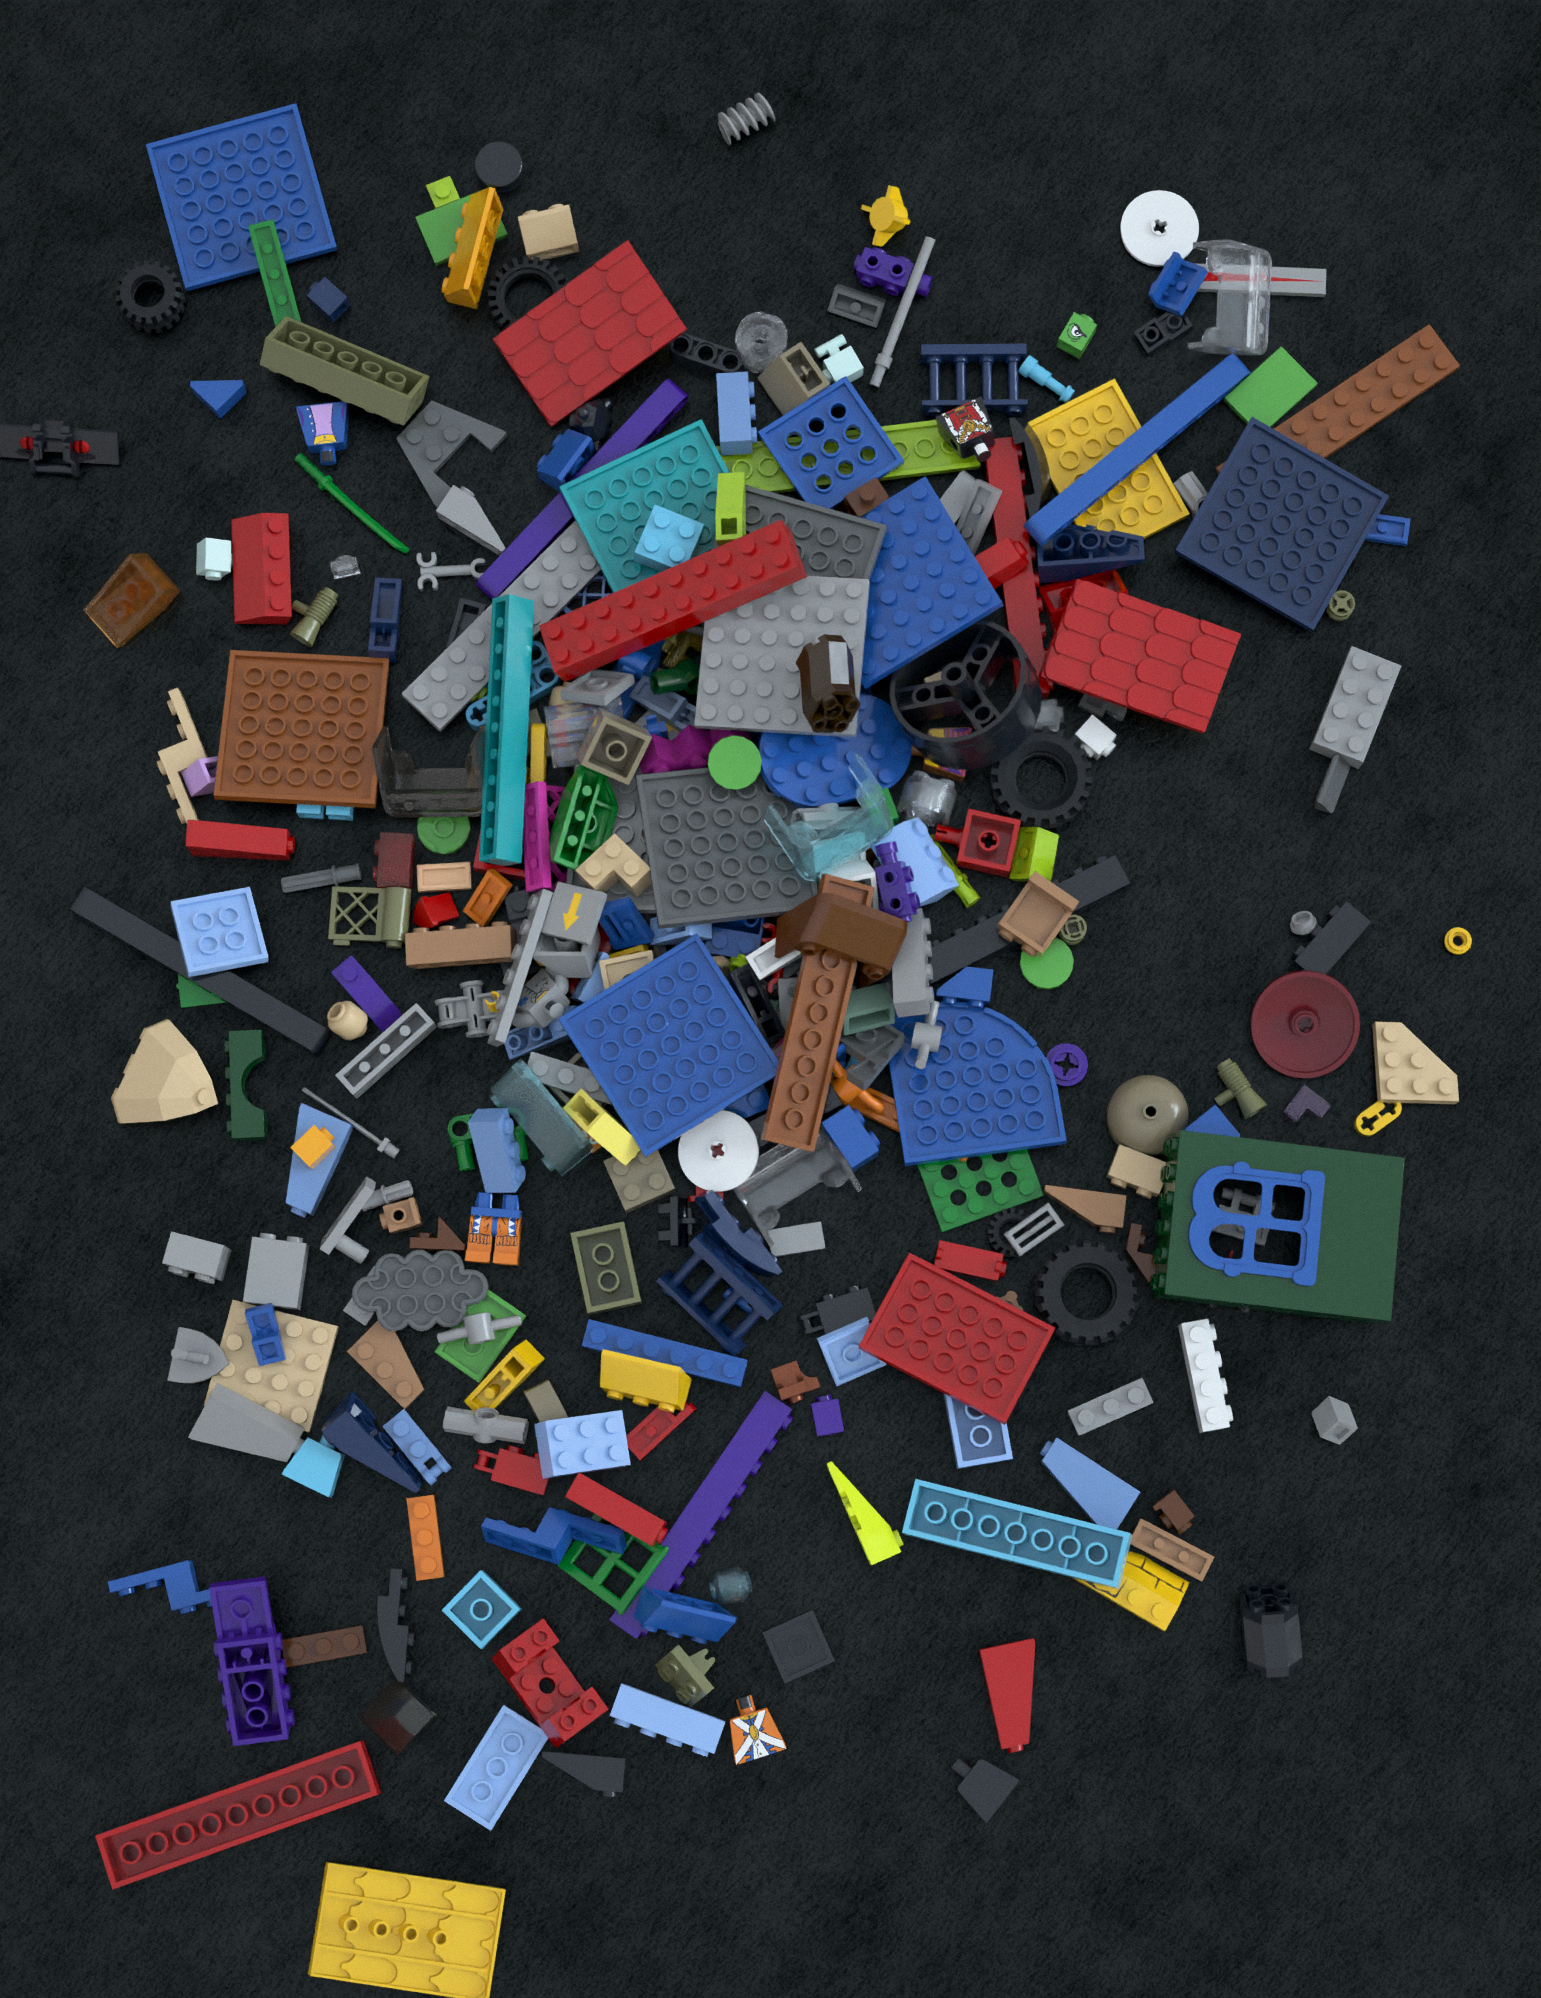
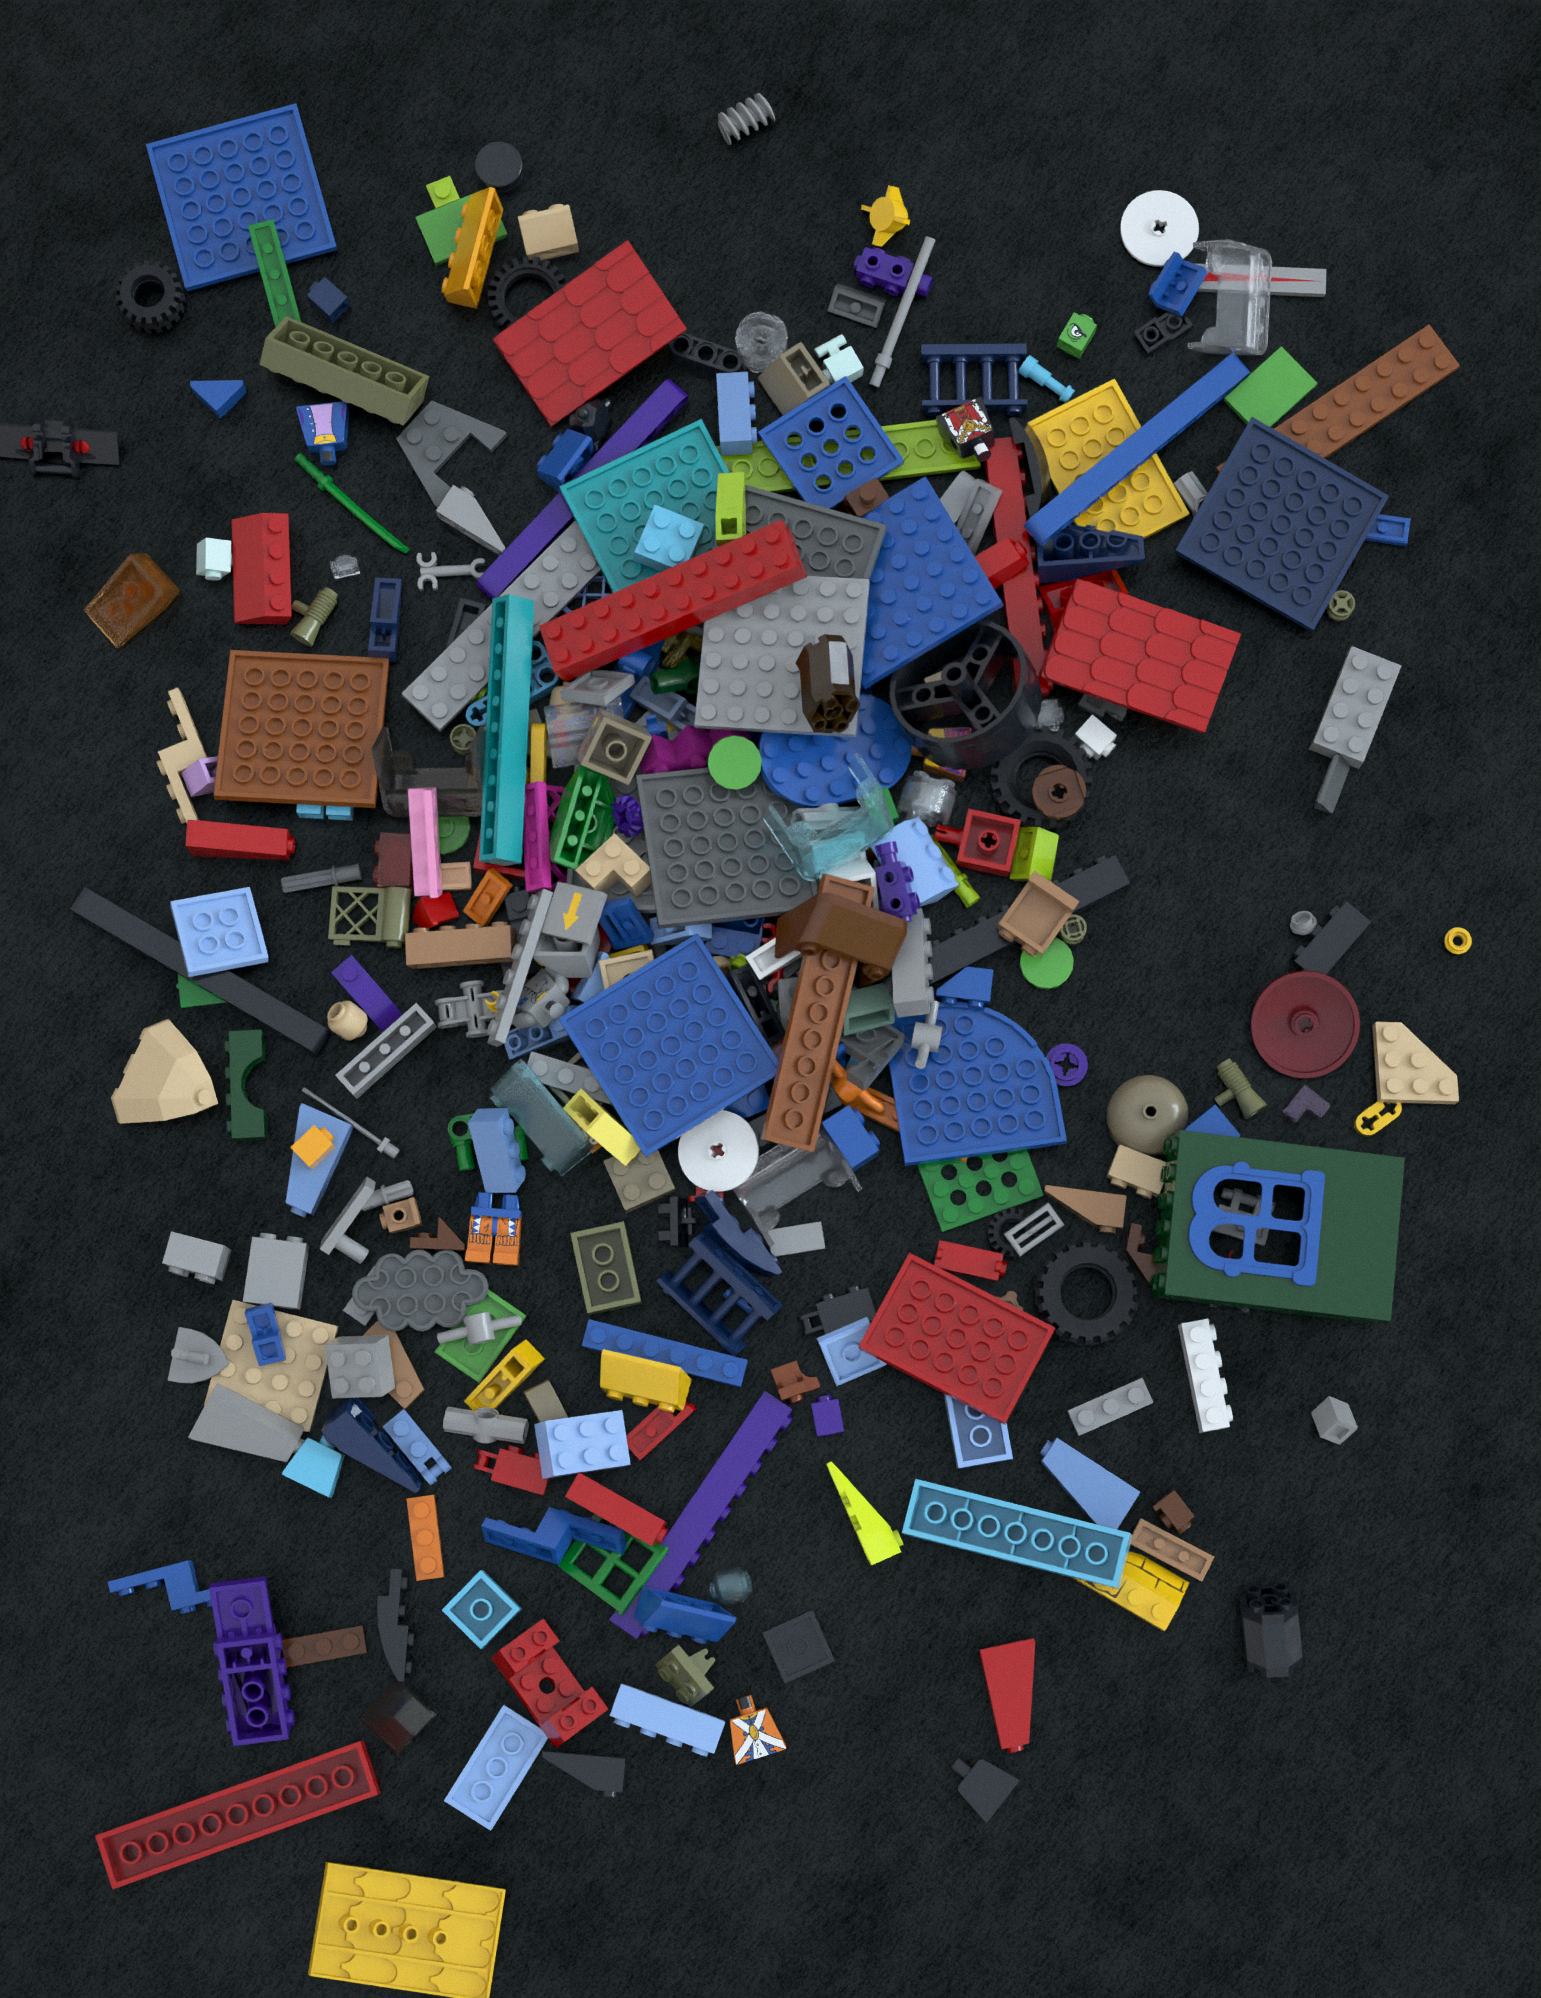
none -> light grey brick [325,1335,395,1398]
none -> bright pink fence [408,787,443,898]
none -> olive wheel [450,724,479,756]
none -> dark purple gear [611,795,643,838]
none -> reddish brown plate [1032,765,1086,820]

